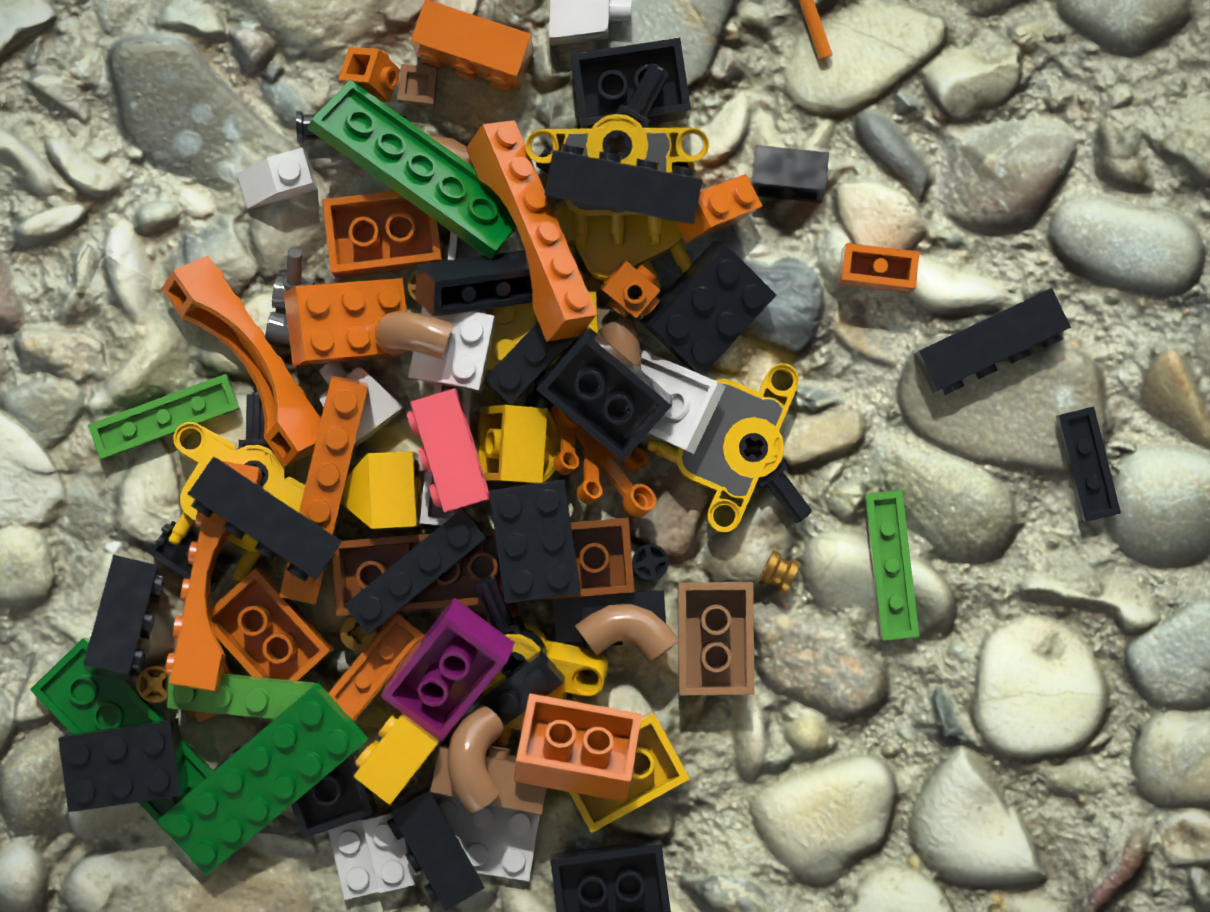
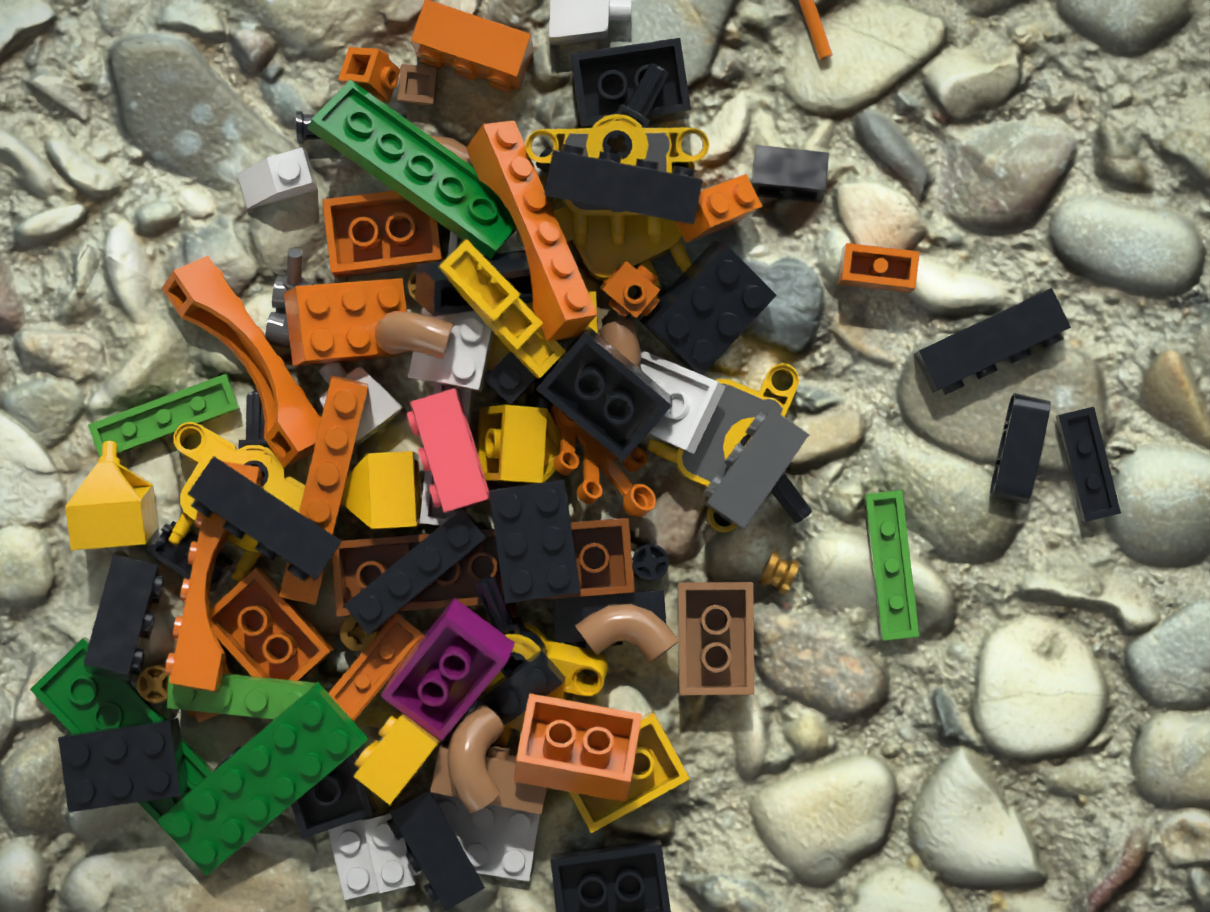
none -> yellow piece [65,441,159,550]
none -> yellow slope [439,239,566,378]
none -> dark grey brick [703,409,810,530]
none -> black beam [990,393,1051,504]

